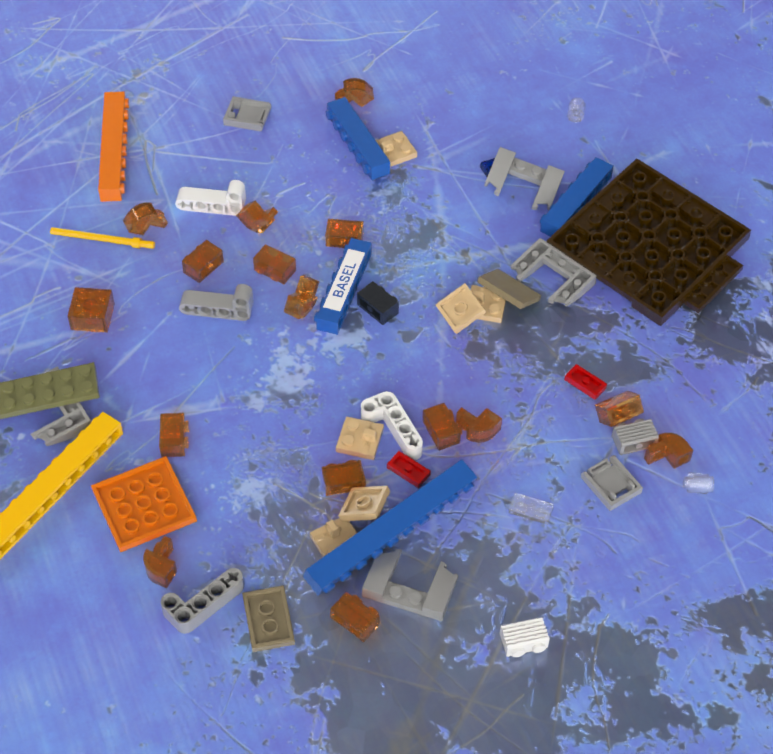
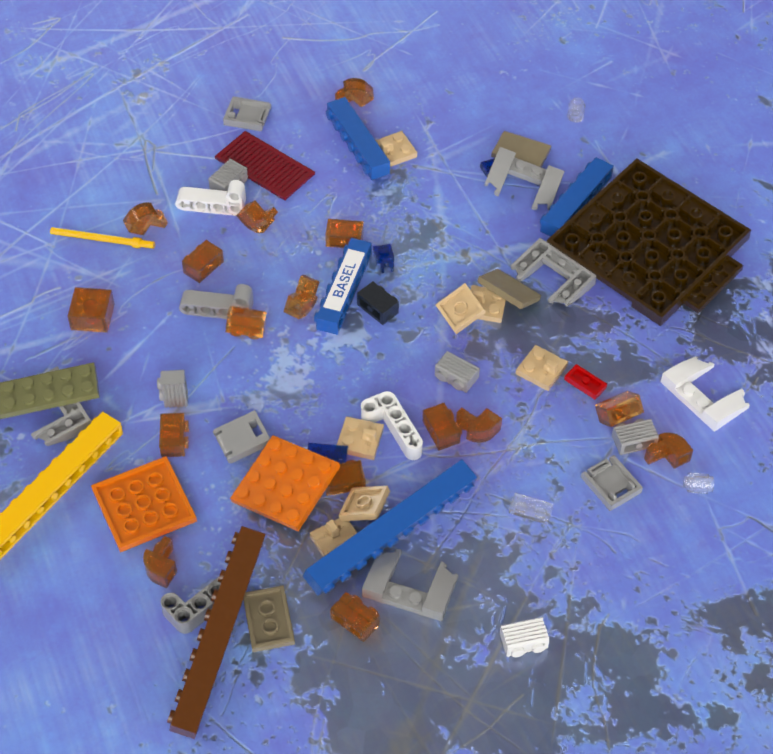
orange brick [98,91,129,202] -> none
clear orange brick [253,244,296,284] -> none
red plate [387,451,431,489] -> none
none -> light grey brick [157,370,188,408]
none -> reddish brown brick [167,526,266,739]
none -> light grey brick [209,159,248,191]
none -> light grey container [213,410,270,463]
none -> dark red window [215,131,315,200]
none -> clear orange brick [225,306,267,339]
none -> orange plate [230,435,340,532]
none -> clear blue plate [308,442,348,467]
none -> clear blue plate [373,244,394,273]
none -> light grey brick [435,351,480,393]
none -> dark tan tile [491,131,551,167]
none -> tan hinge [516,345,568,391]
none -> white wedge [661,356,750,432]

